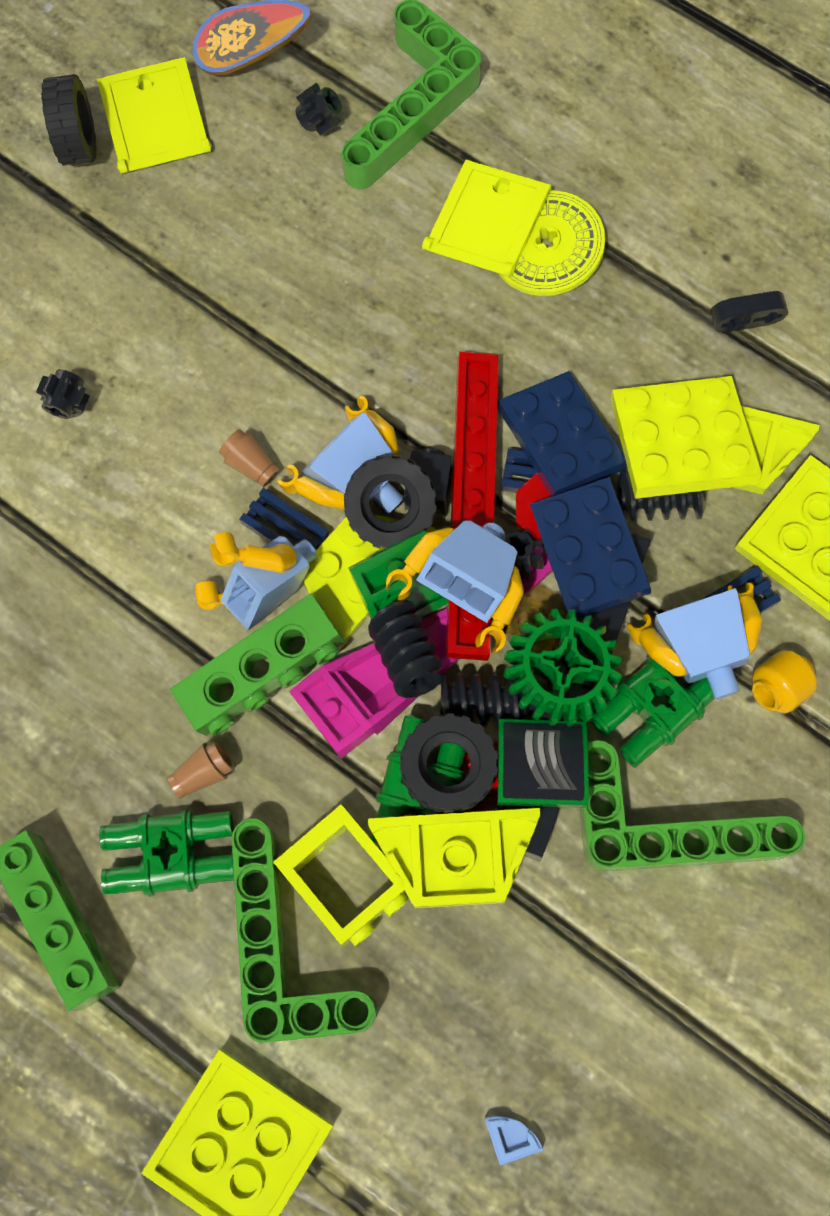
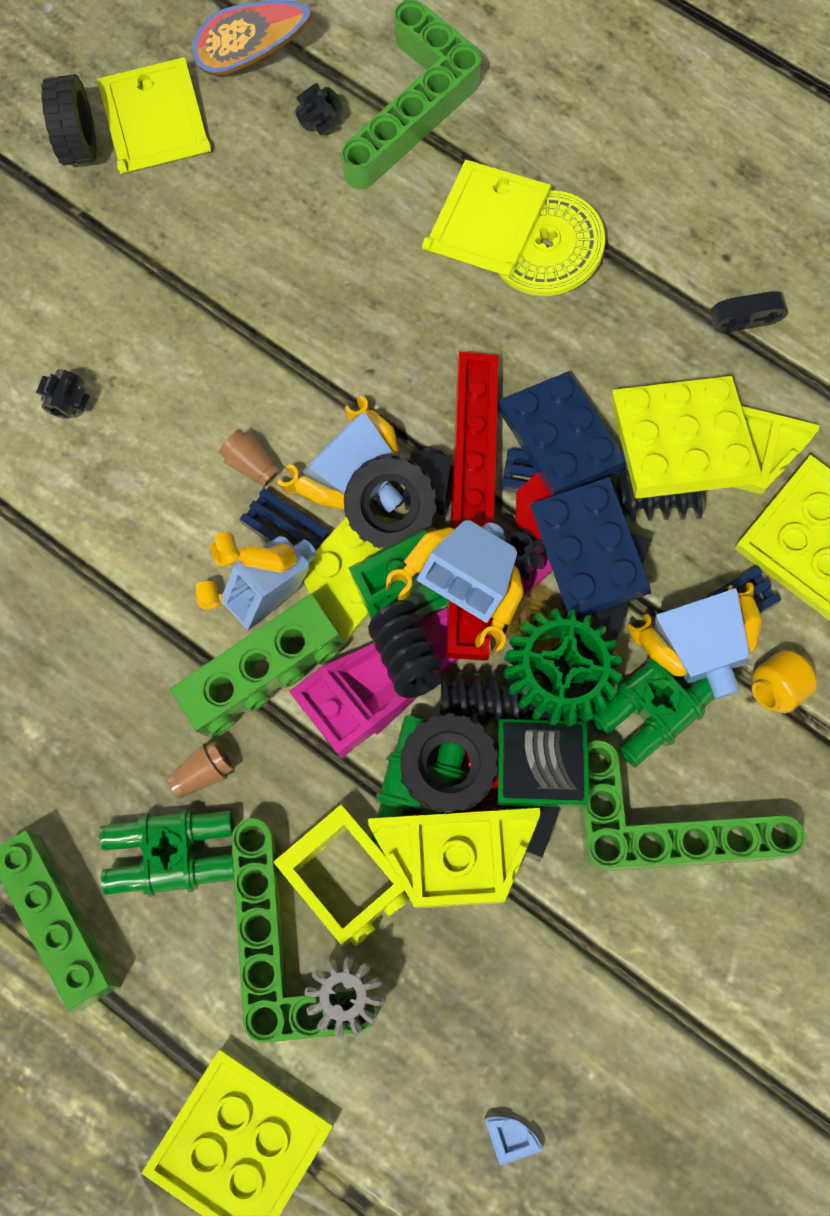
none -> light grey gear [305,956,384,1038]

